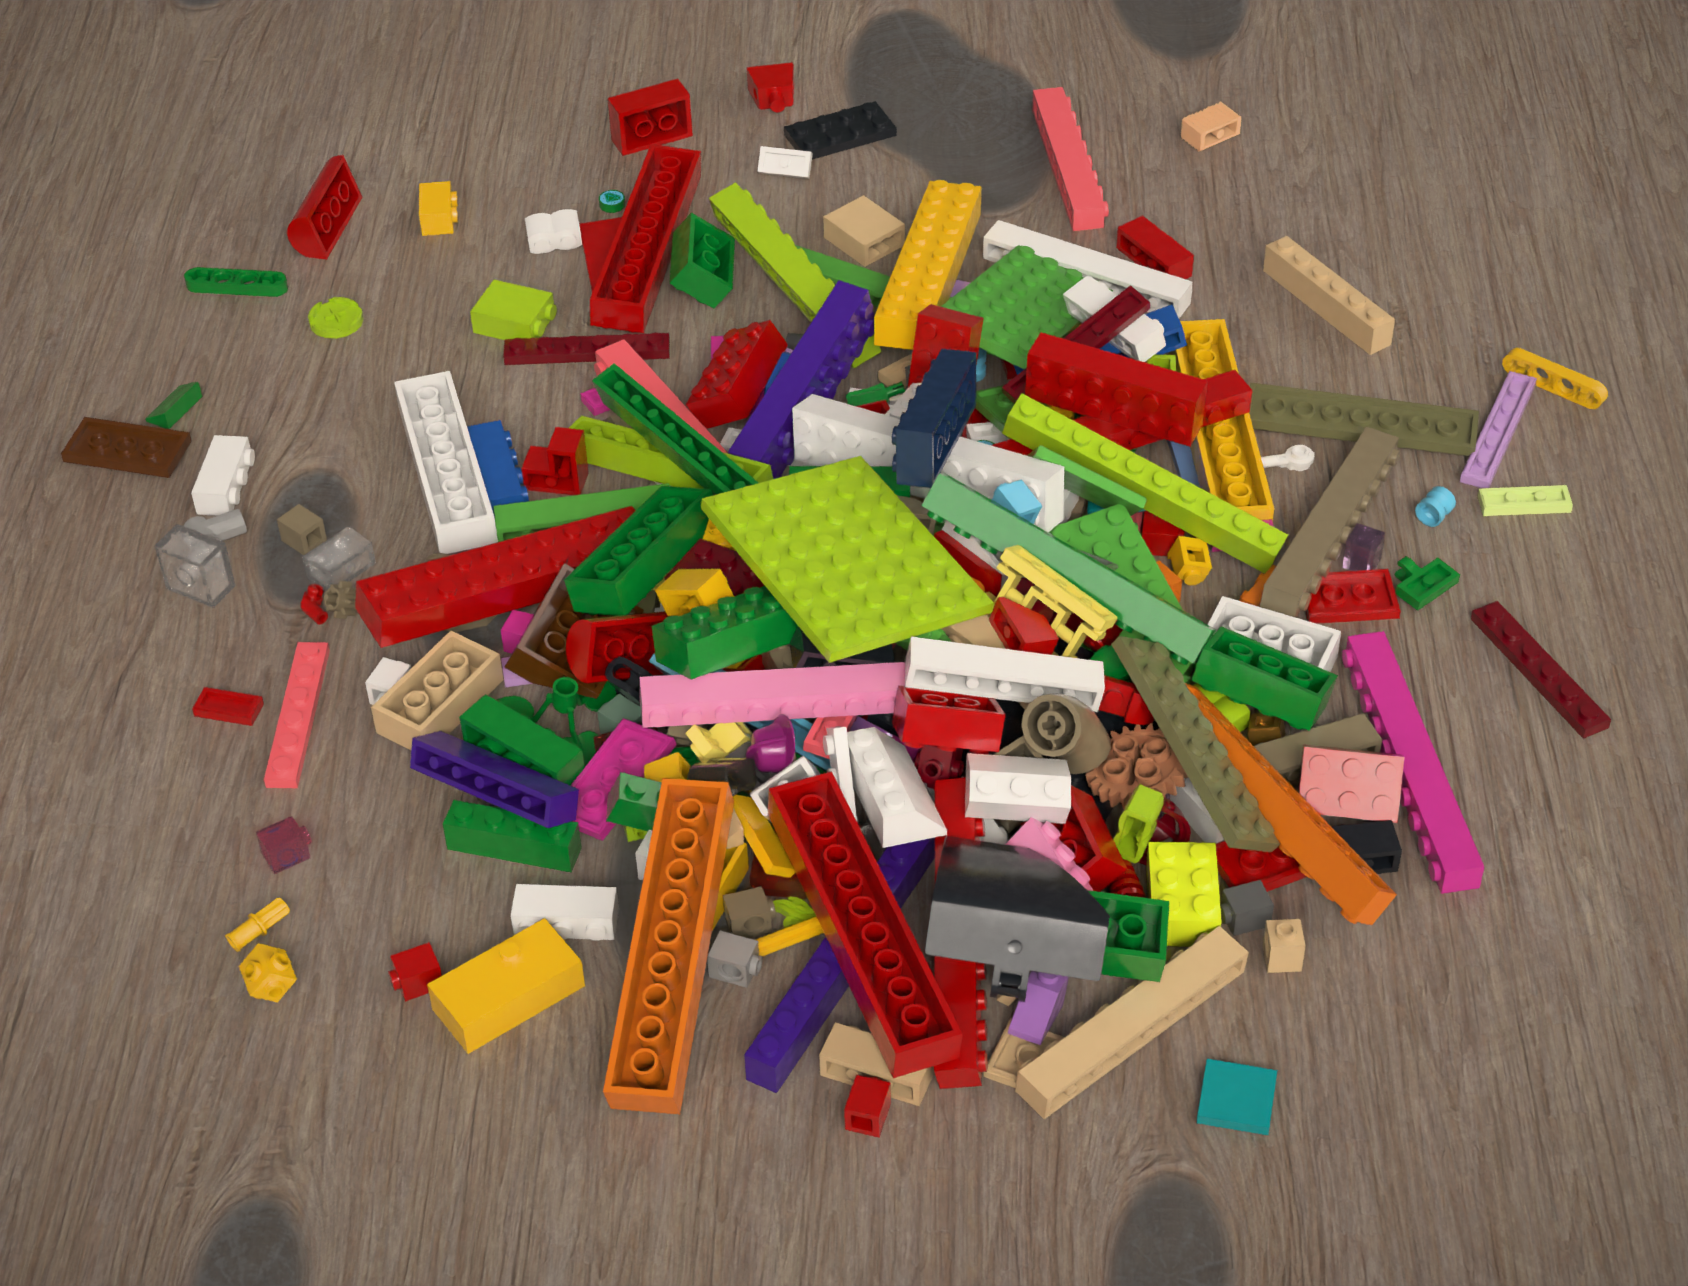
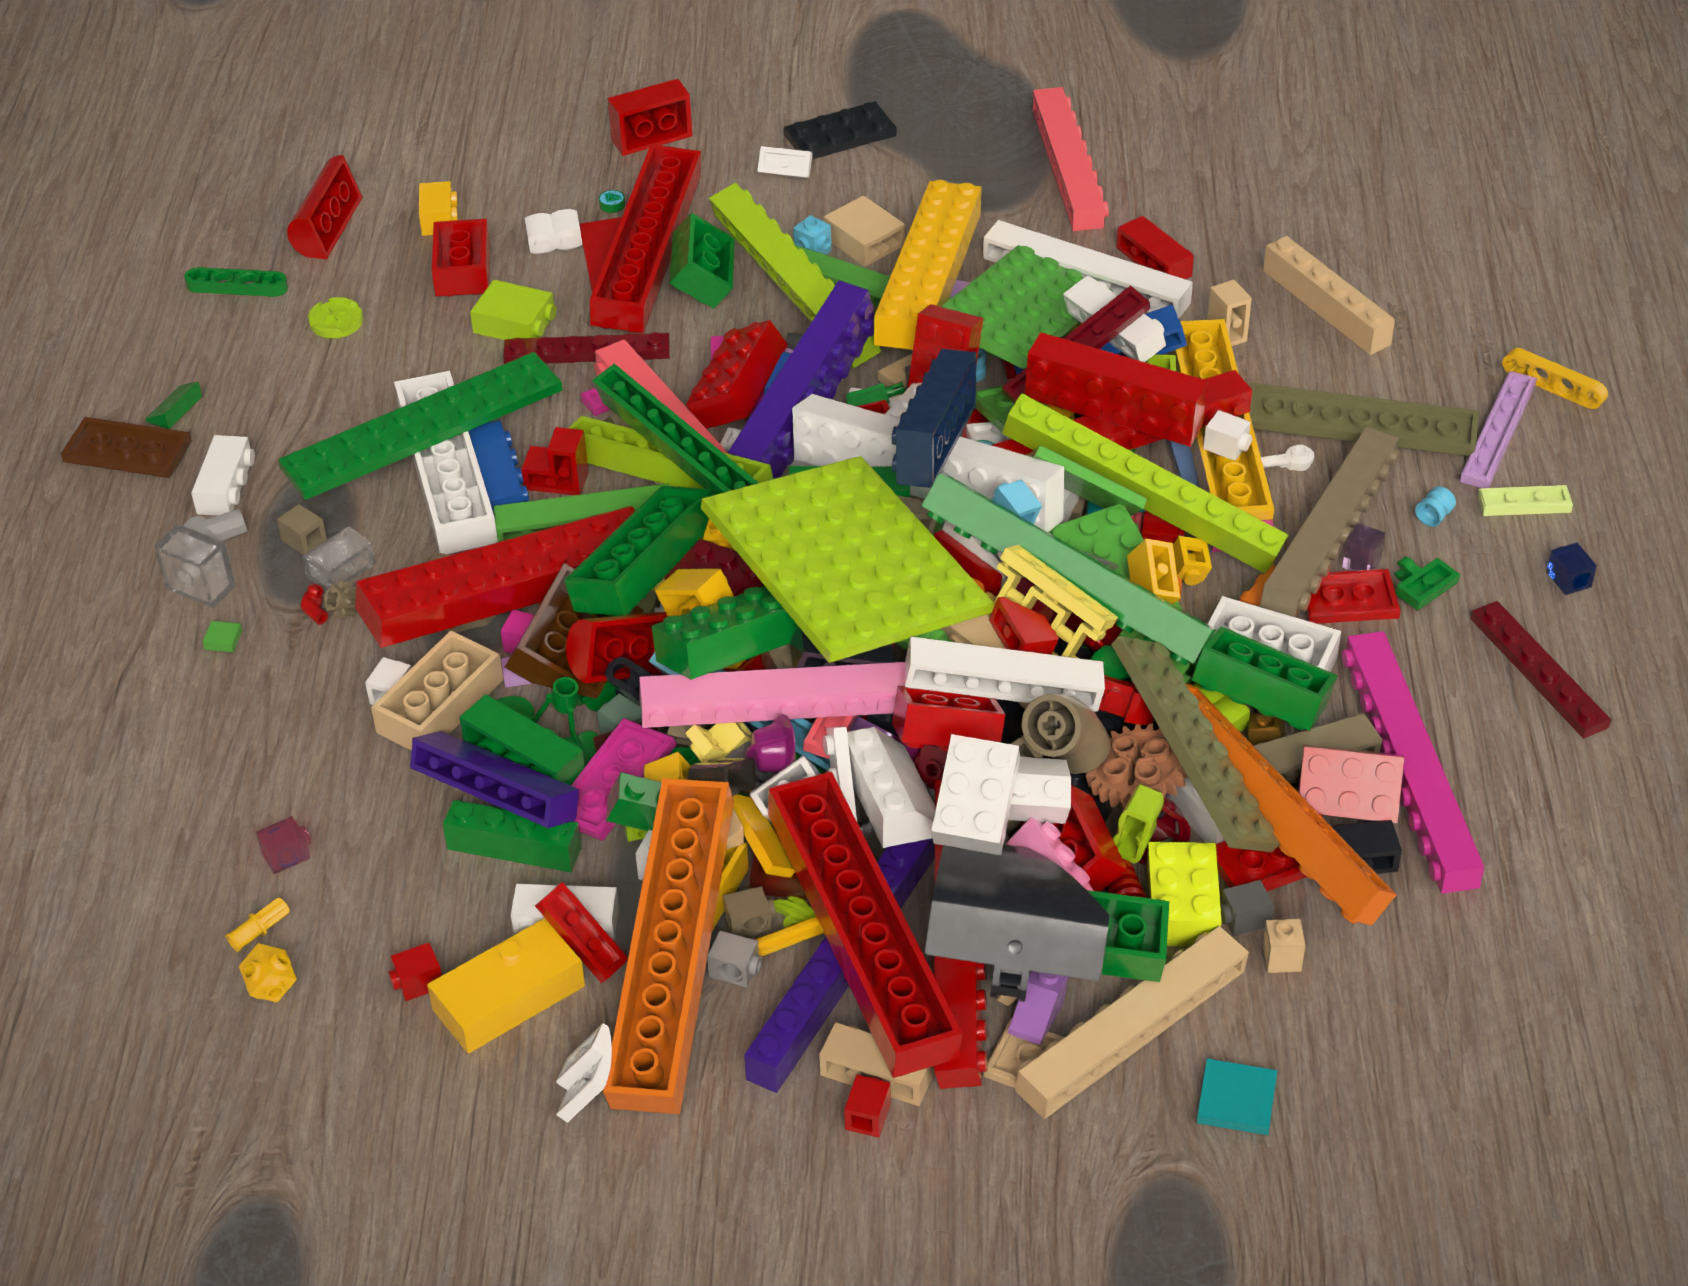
red tile [192,687,264,726] -> none
coral plate [264,642,330,788] -> none
red torso [746,62,794,112] -> none
light nougat brick [1181,101,1241,152] -> none
none -> bright green tile [203,621,243,652]
none -> green plate [278,352,563,500]
none -> red brick [431,218,490,297]
none -> red plate [535,882,628,983]
none -> white slope [556,1023,612,1123]
none -> medium azure brick [793,215,832,255]
none -> white brick [931,735,1020,855]
none -> yellow brick [1127,539,1180,604]
none -> white brick [1203,410,1252,461]
none -> tan brick [1207,280,1252,346]
none -> clear blue brick [1546,542,1597,595]

